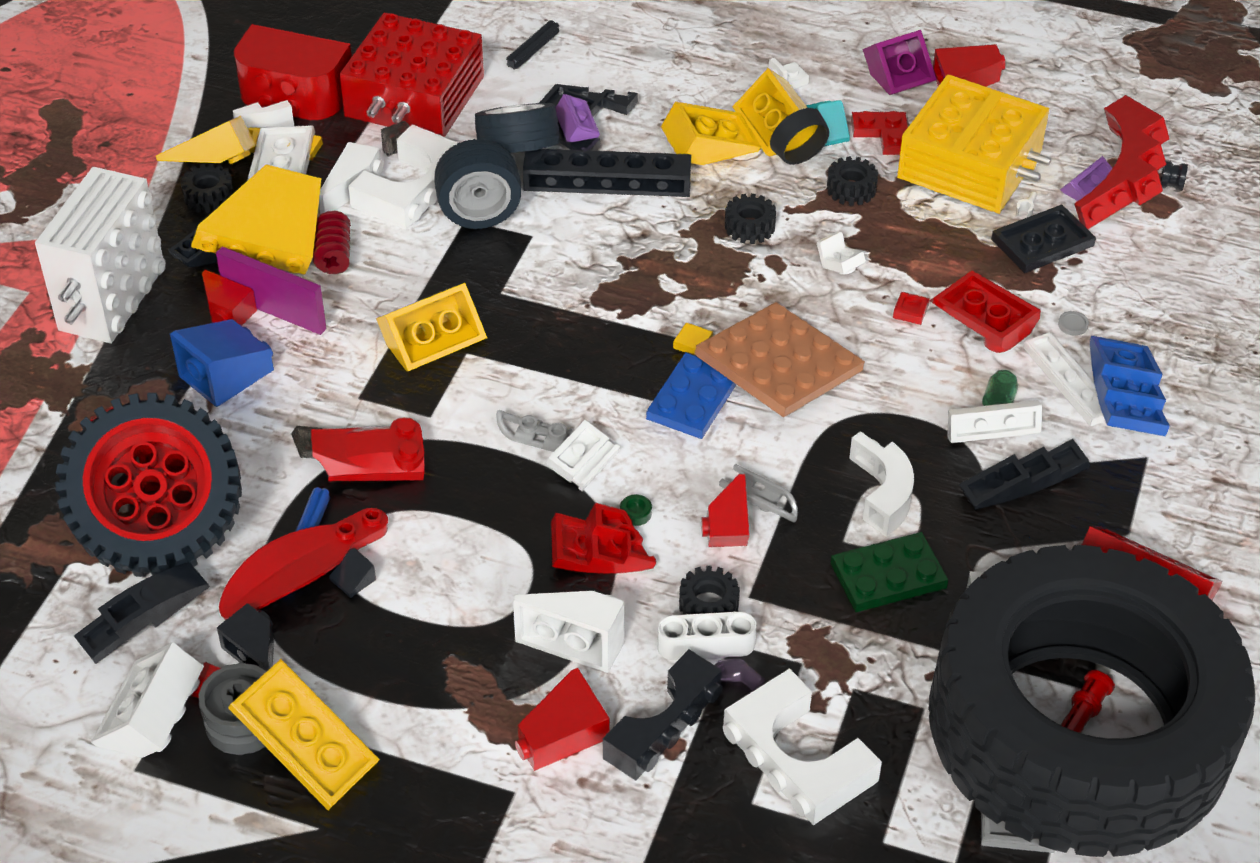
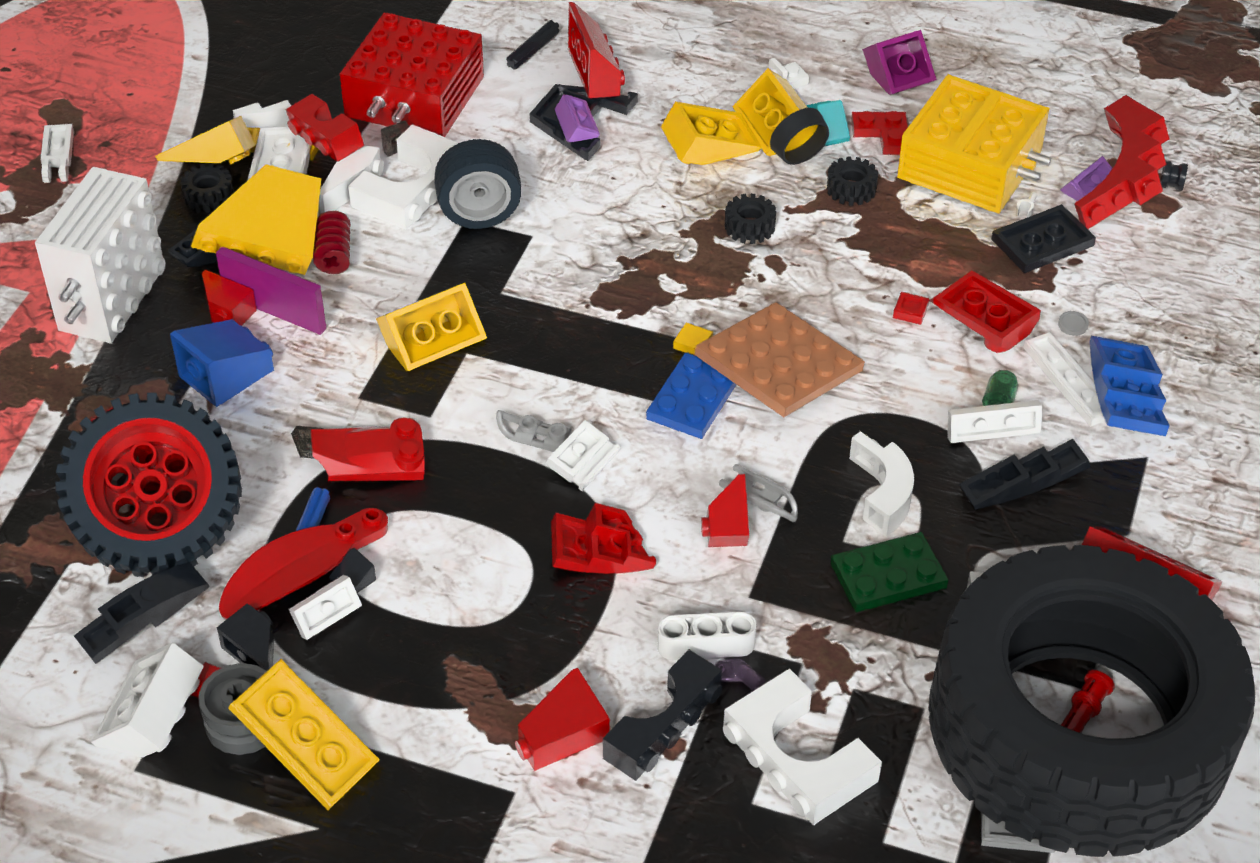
red brick [234,24,352,120] -> none
black wheel [475,103,559,153] -> none
white slope [513,591,624,673] -> none
black brick [523,149,691,197] -> none
dark green tile [620,494,652,526] -> none
black tyre [679,566,740,615] -> none
white bracket [817,231,866,274] -> none
red slope [933,44,1005,87] -> none
none -> white hinge [40,124,74,183]
none -> red arch [285,94,364,162]
none -> white plate [289,575,362,640]
none -> red slope [568,2,625,98]

